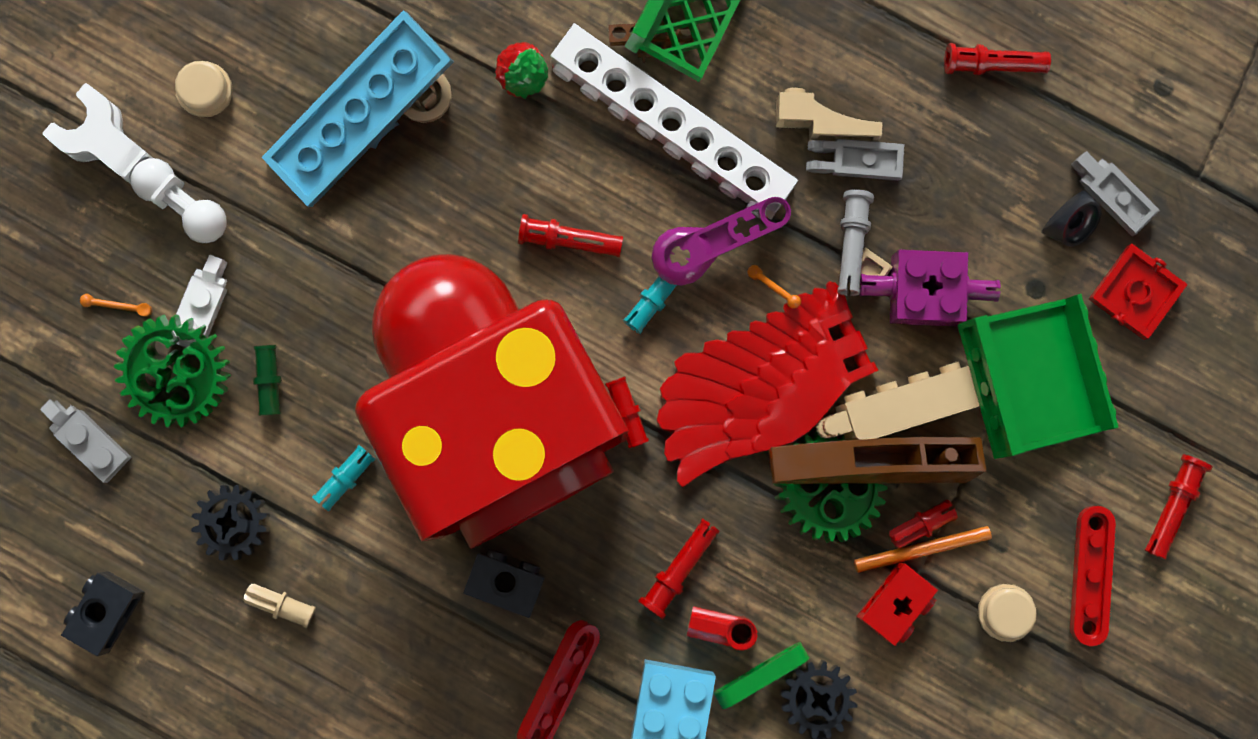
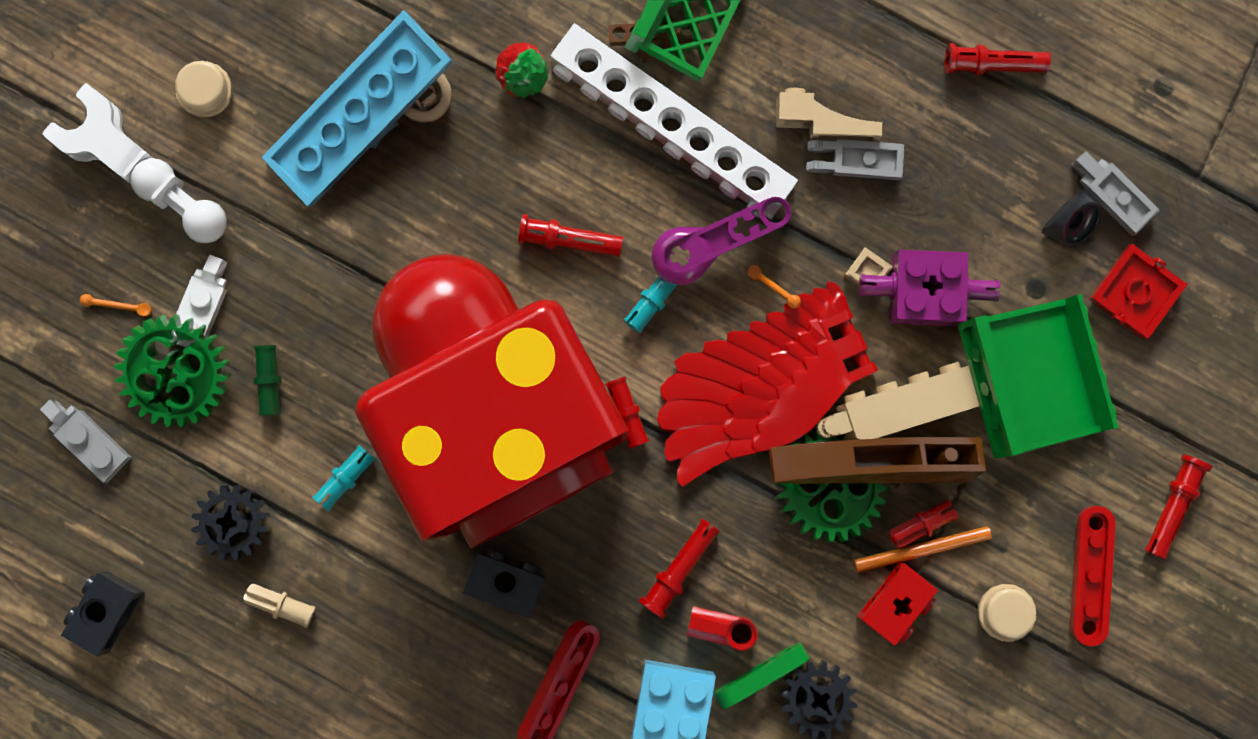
light grey pin [837,190,874,296] -> none

